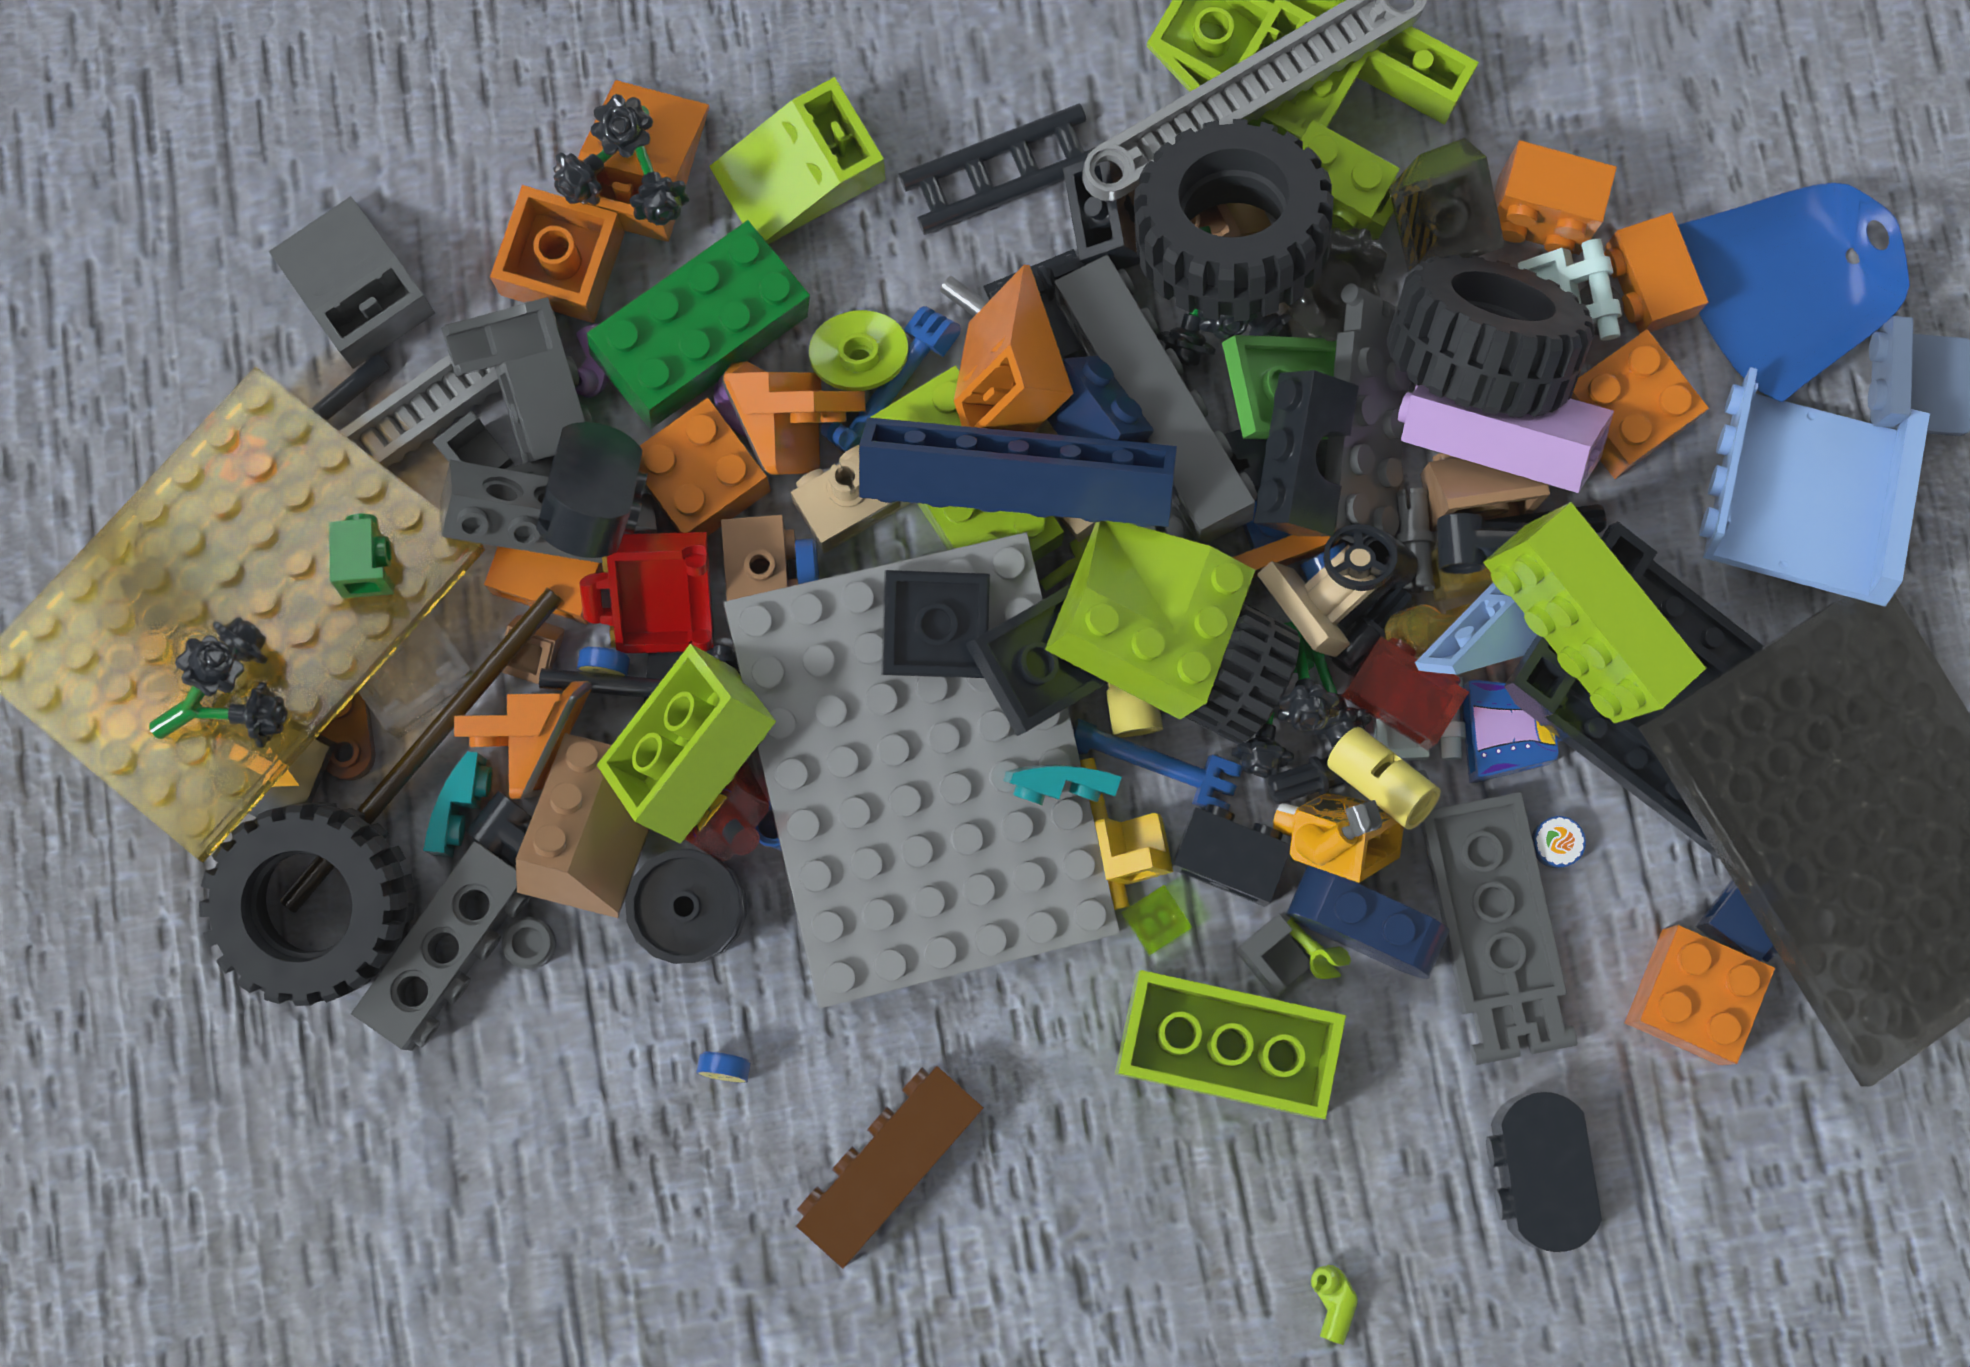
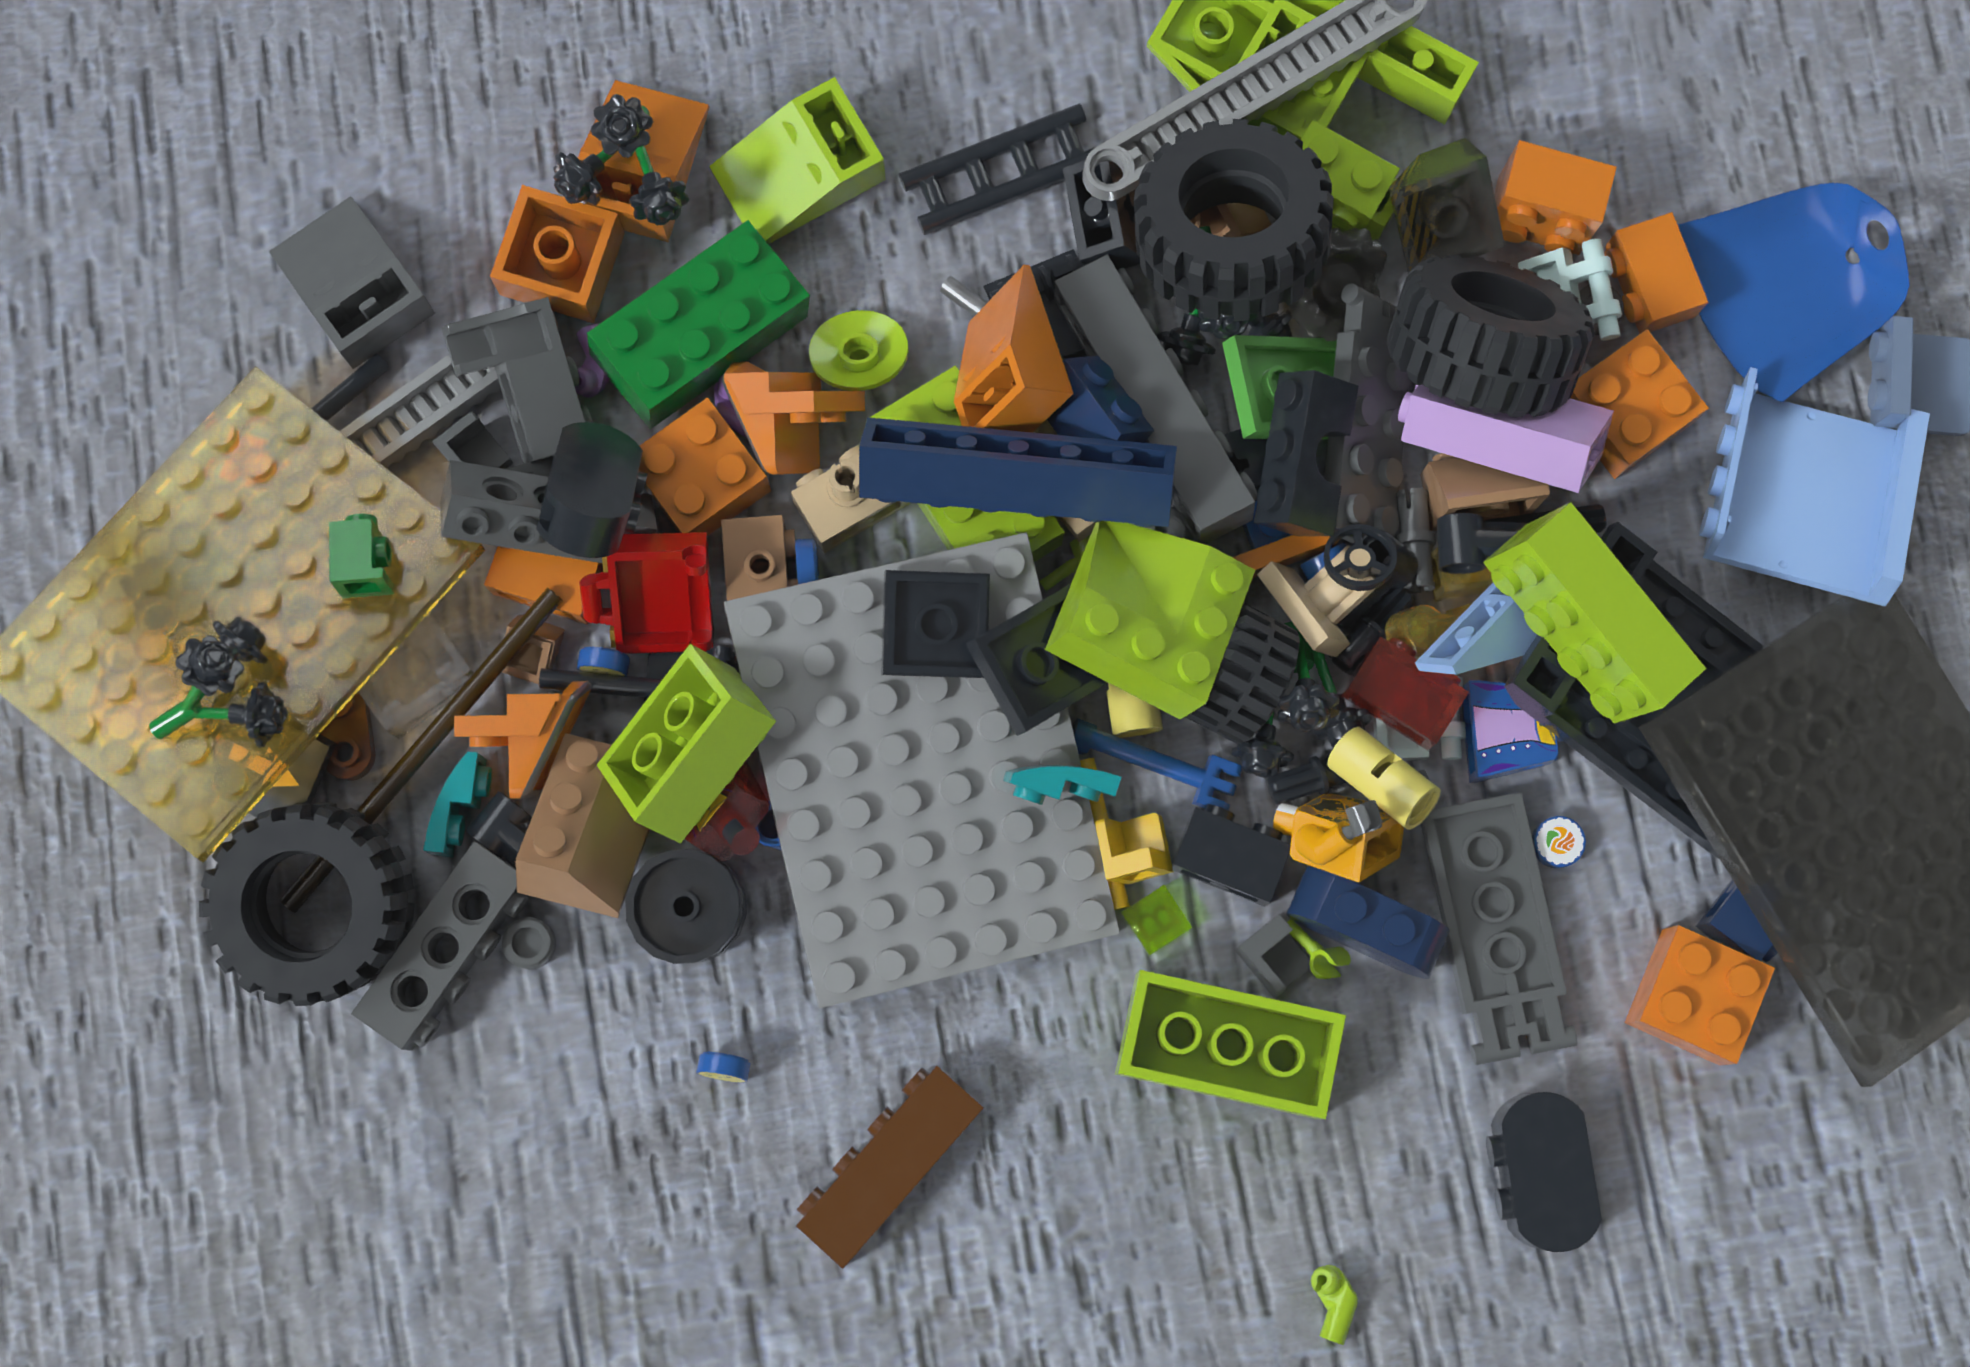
blue hinge [821,306,961,453] -> none

